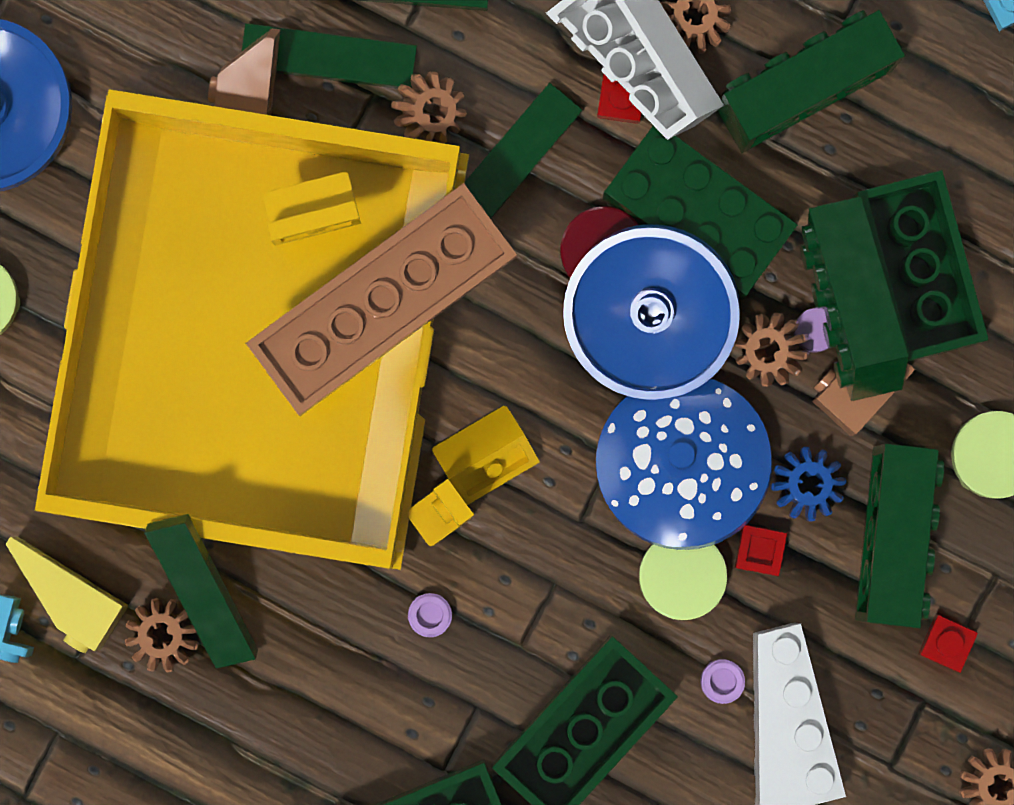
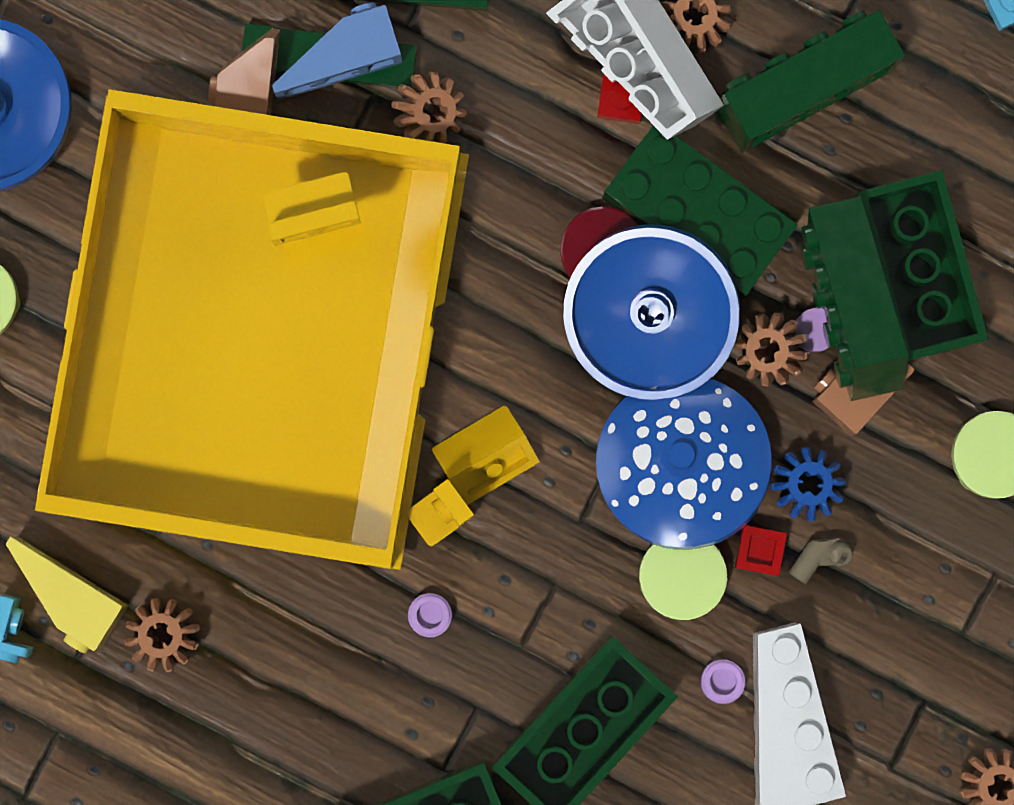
dark green tile [145,514,258,668] -> none
nougat plate [246,183,517,416] -> none
dark green tile [465,82,583,219] -> none
dark green brick [855,444,944,628] -> none
red plate [918,615,978,673] -> none
none -> medium blue slope [272,3,403,101]
none -> dark tan arm [788,537,853,585]

